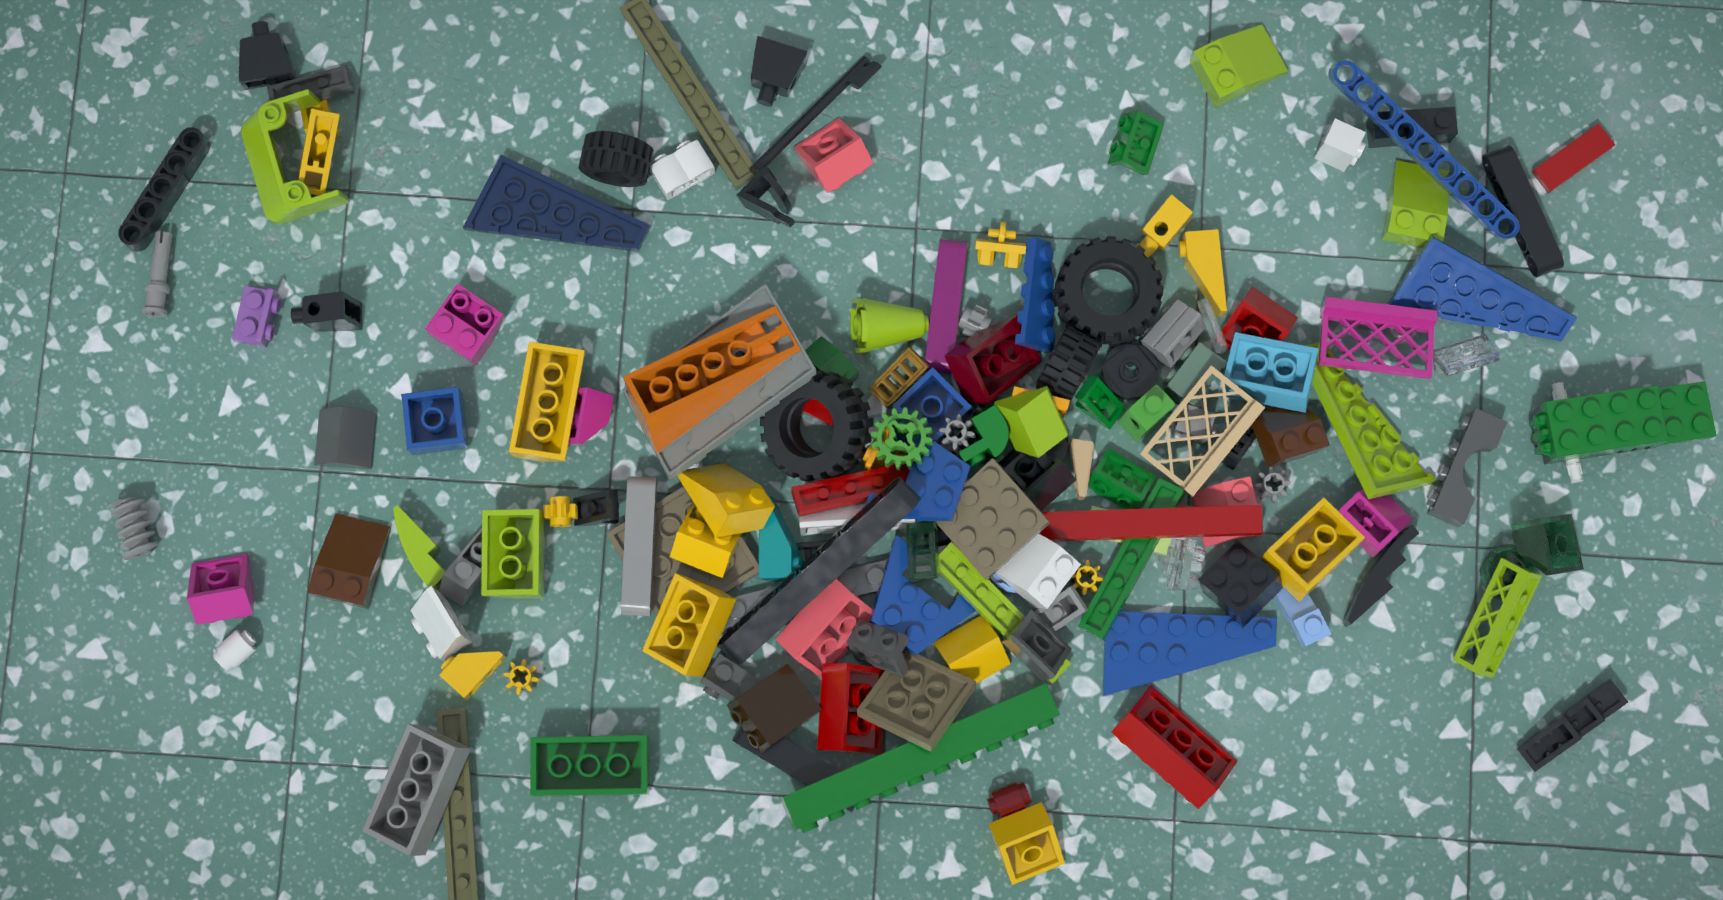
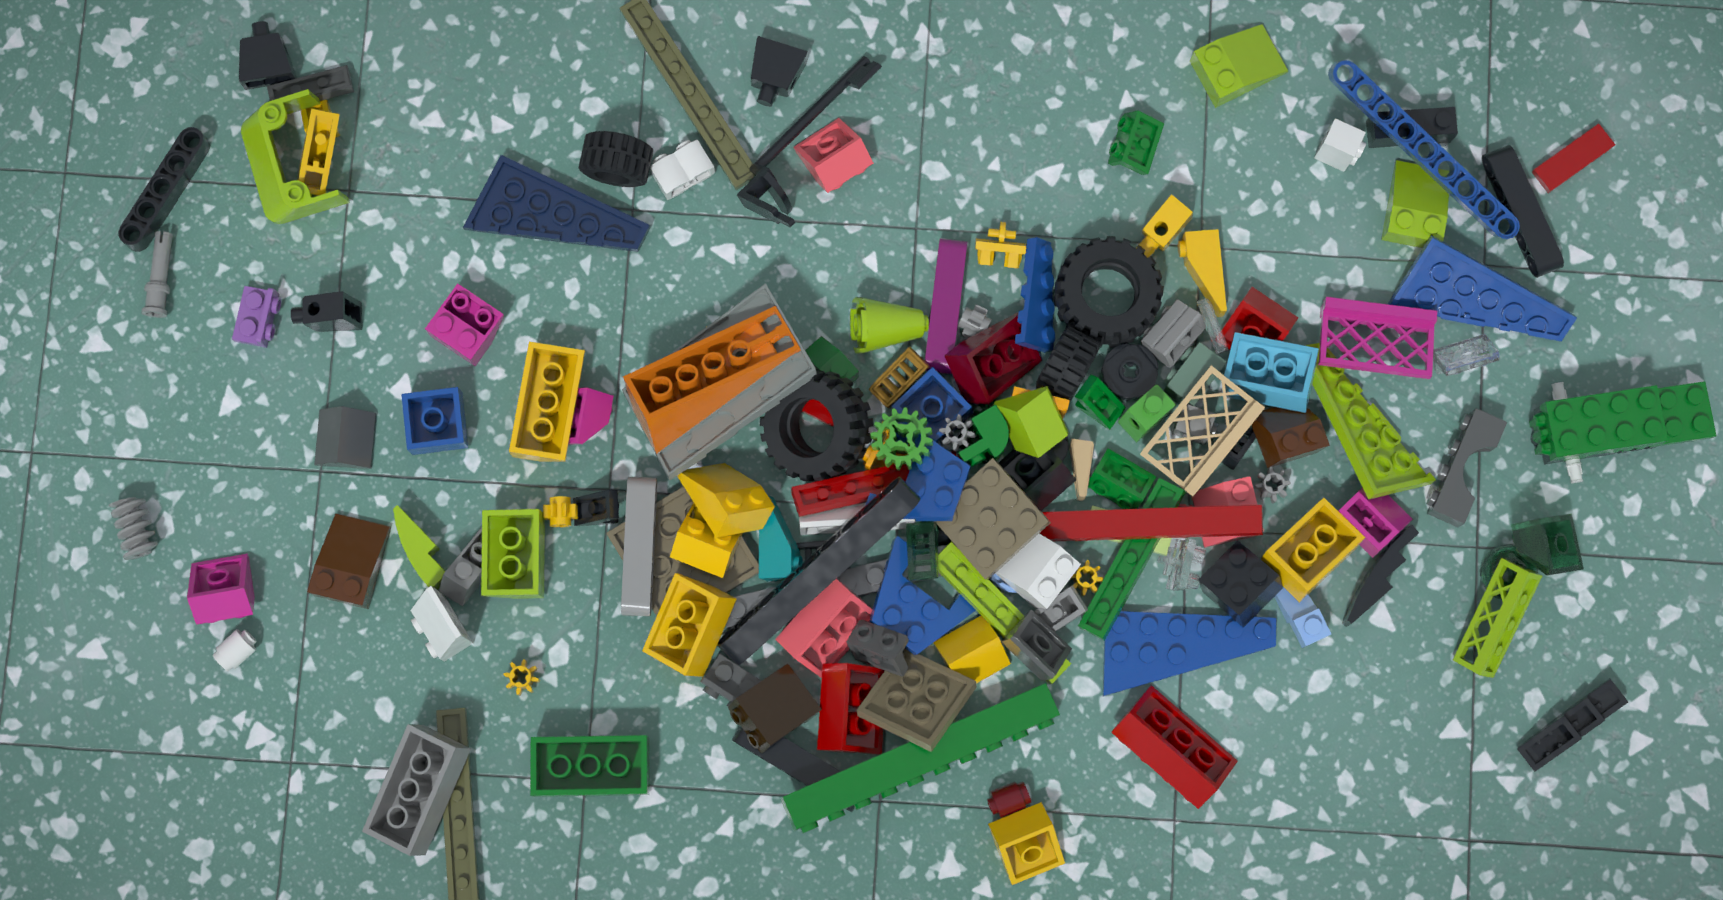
yellow slope [439,651,507,700] -> none

